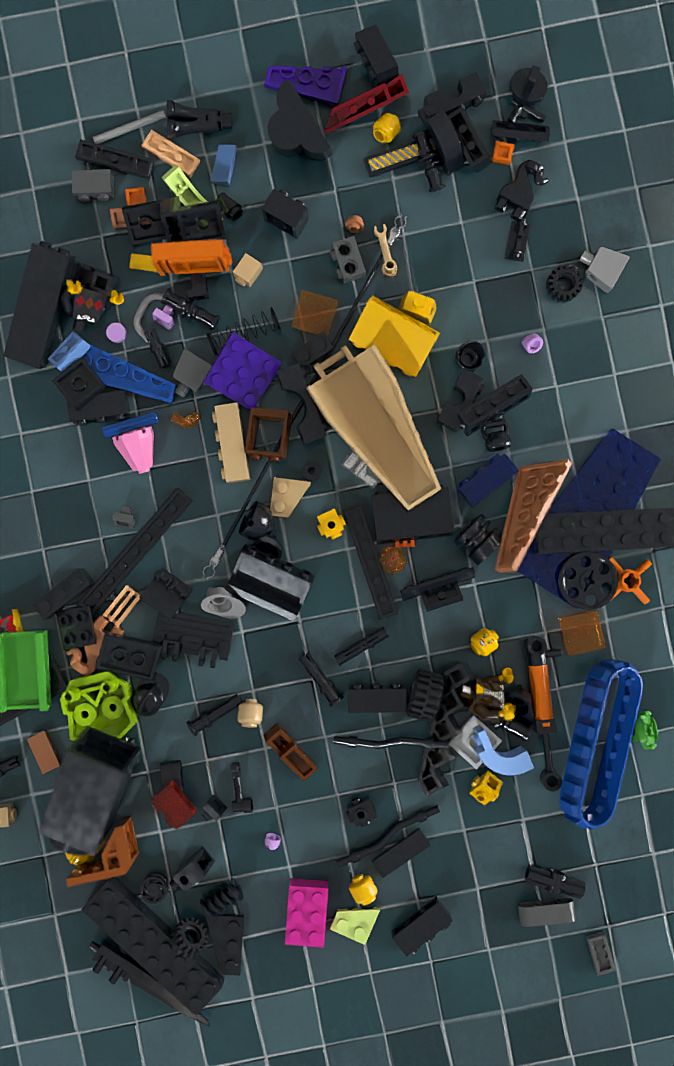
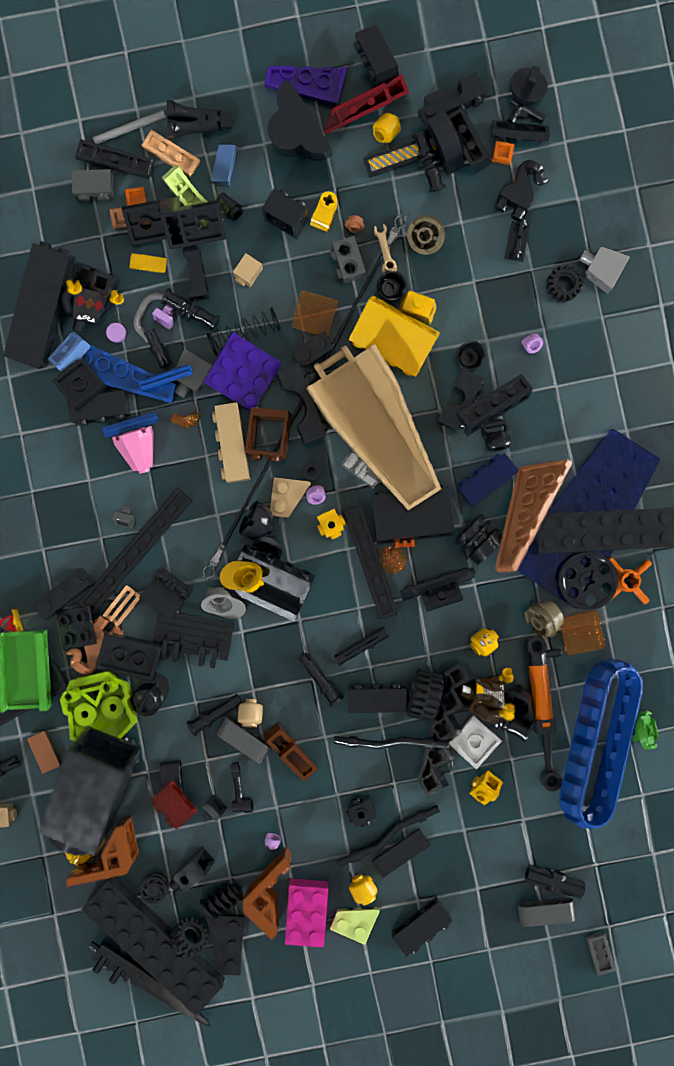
orange door [152,240,232,276] -> none
light blue arch [473,725,534,775] -> none
none -> blue axle [138,364,193,391]
none -> dark grey beam [215,716,271,764]
none -> yellow piece [220,561,264,593]
none -> dark orange bracket [243,847,292,940]
none -> lavender tile [306,485,326,505]
none -> yellow piece [310,191,337,232]
none -> black hair [376,270,407,301]
none -> dark tan cone [407,215,445,255]
none -> dark tan cone [525,600,564,639]

